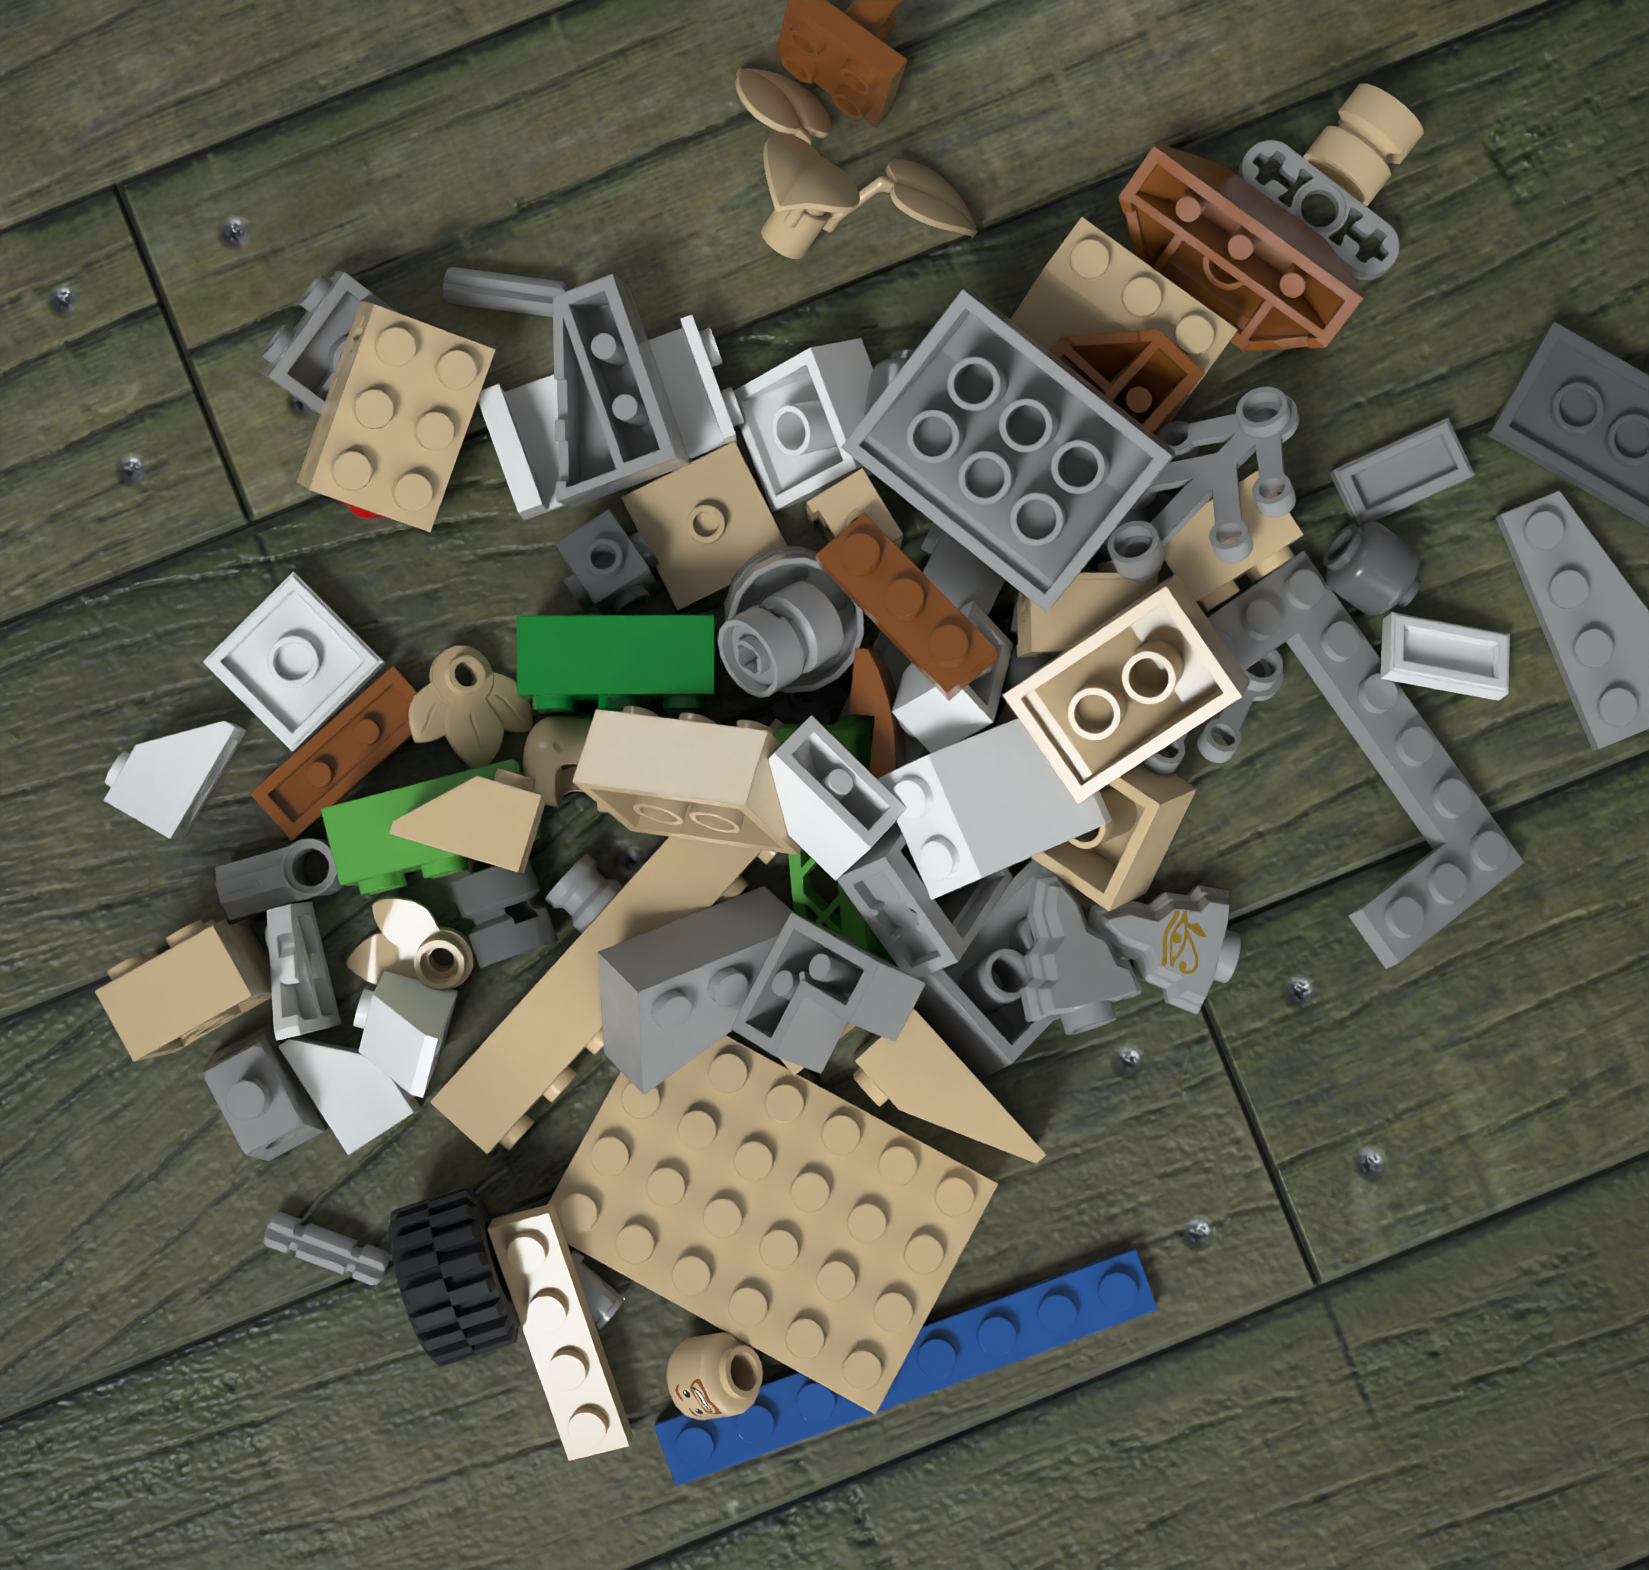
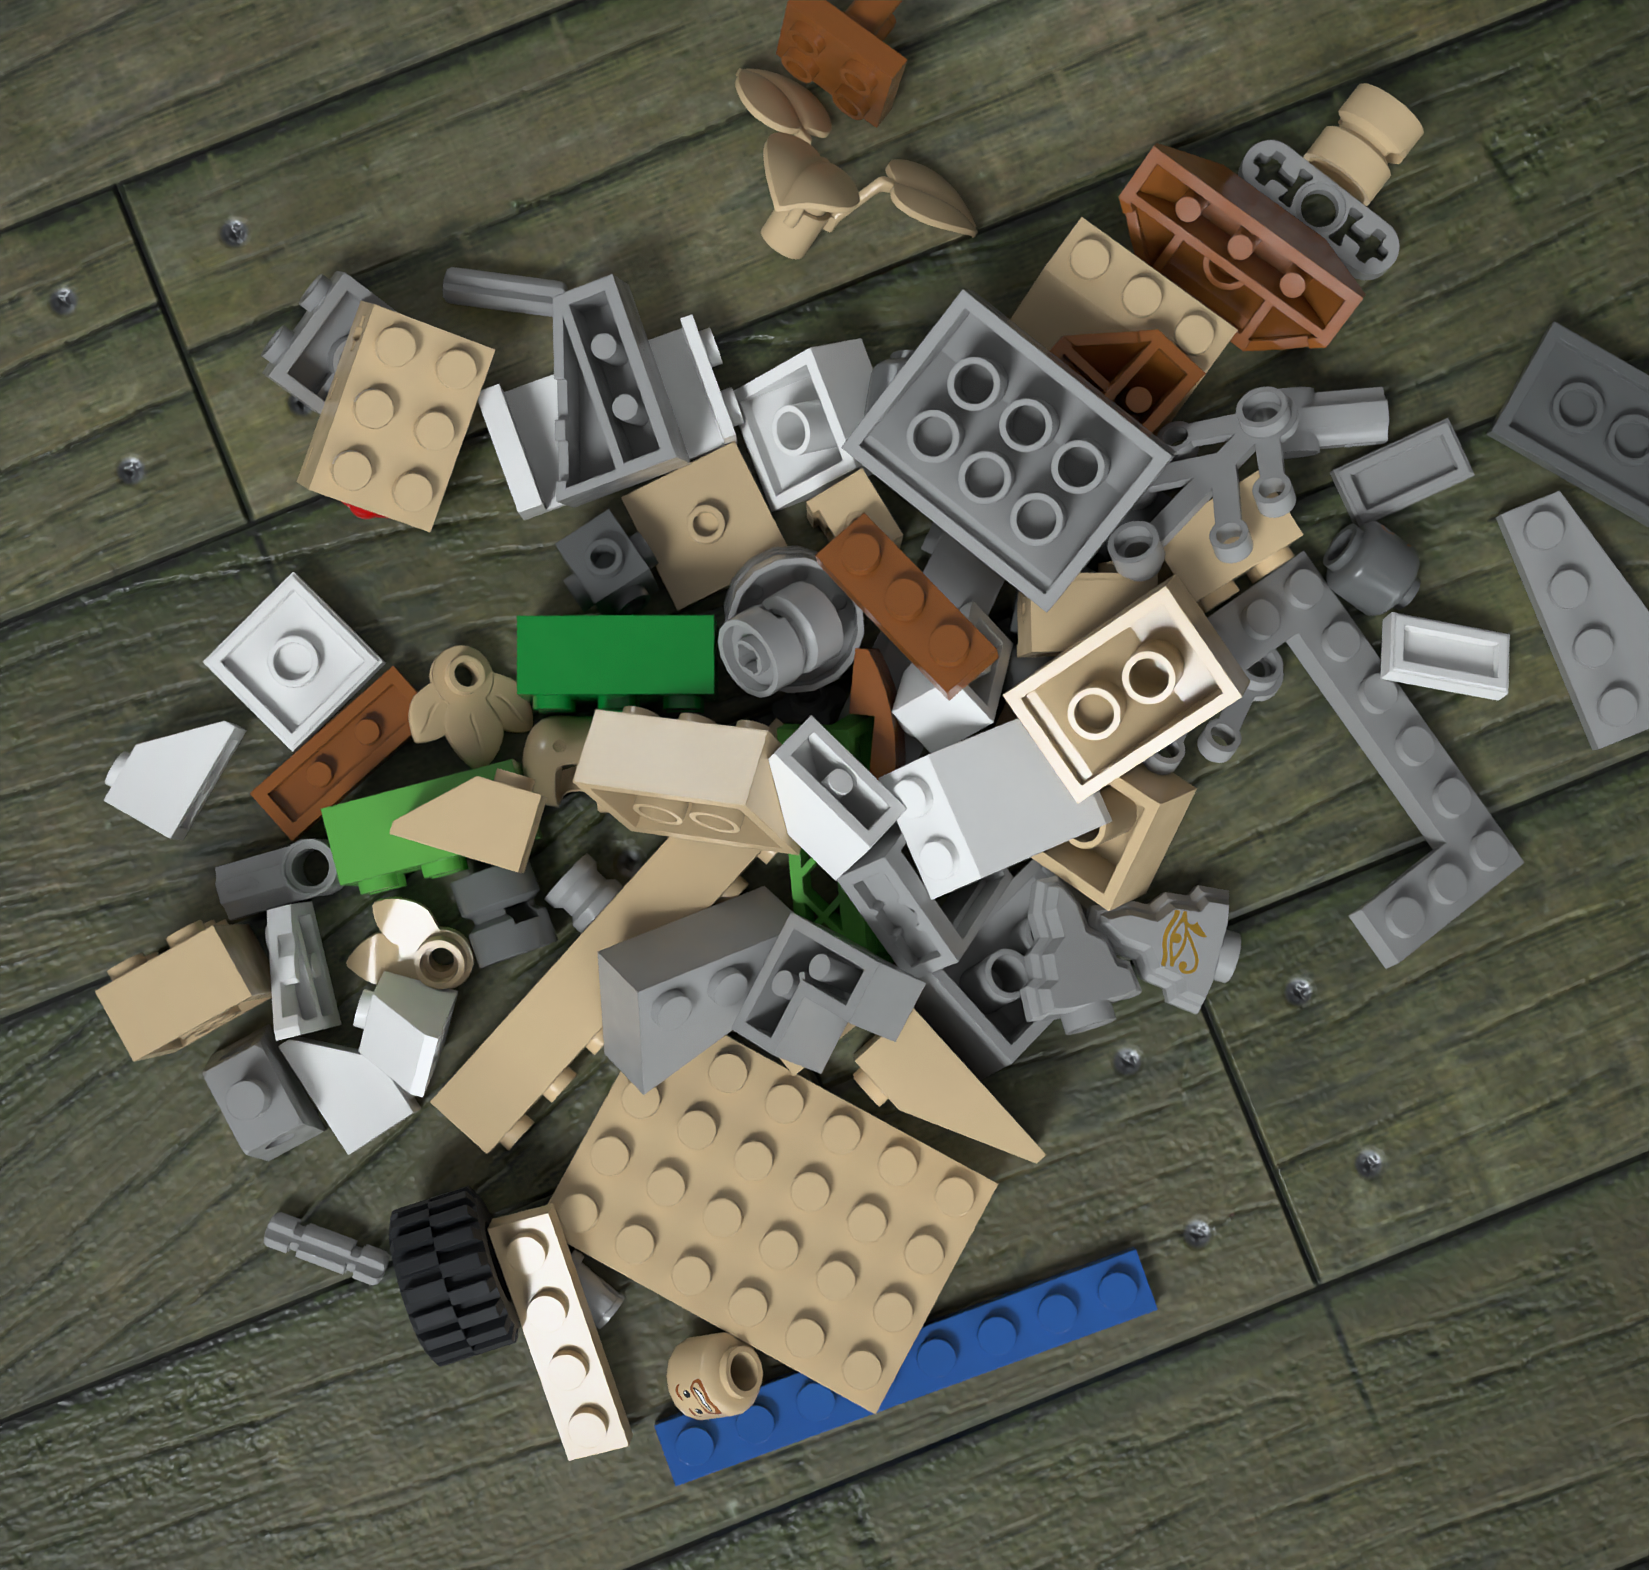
none -> light grey piece [1279,387,1389,459]

